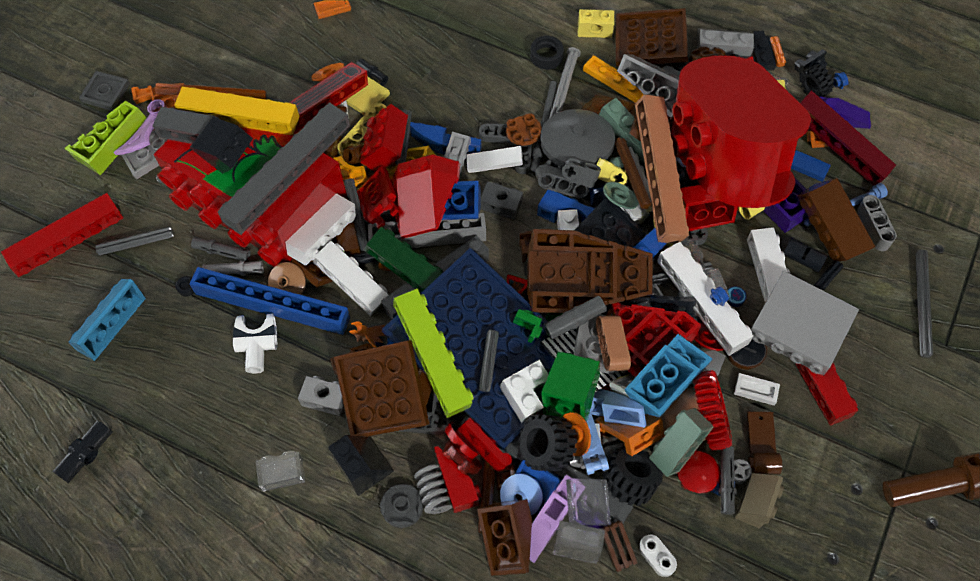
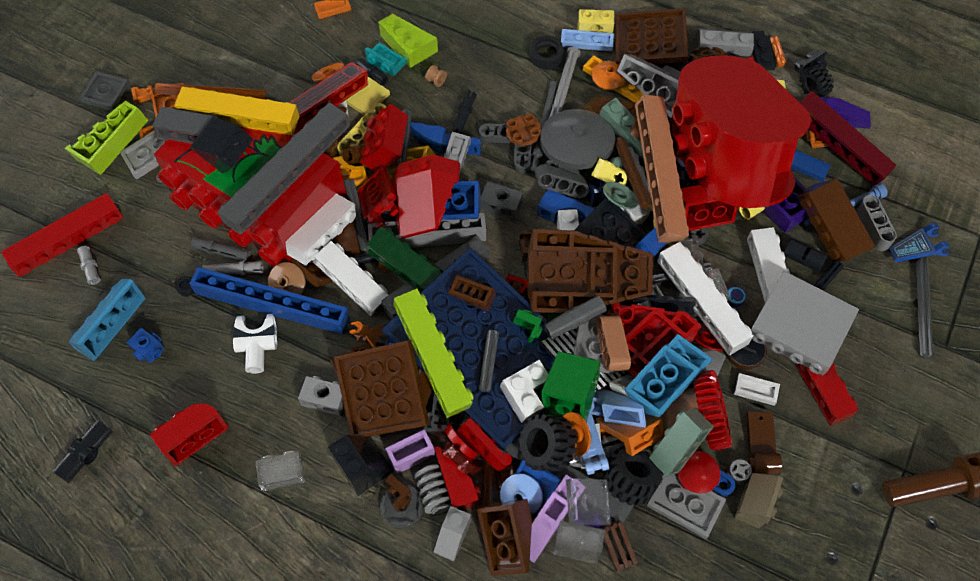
dark grey axle [96,226,174,255] -> none
lavender piece [114,99,168,155] -> none
white tile [467,146,523,173] -> none
dark grey piece [562,157,601,188] -> none
white plate [639,535,677,577] -> none
blue plate [710,287,729,306] -> none
dark grey pin [719,447,737,515] -> none
blue plate [832,72,848,89] -> none
none -> light grey pin [77,246,101,285]
none -> blue brick [126,328,164,364]
none -> red brick [149,403,229,467]
none -> teal bracket [365,43,407,76]
none -> lime wedge [378,14,438,68]
none -> lavender piece [385,429,435,474]
none -> reddish brown bracket [385,474,412,512]
none -> medium nougat wheel [425,65,447,87]
none -> light grey slope [434,506,471,562]
none -> reddish brown slope [448,275,496,312]
none -> black pin [450,90,477,135]
none -> light blue plate [561,29,614,51]
none -> orange dish [592,61,627,90]
none -> light grey plate [647,473,726,539]
none -> flag [889,222,950,263]

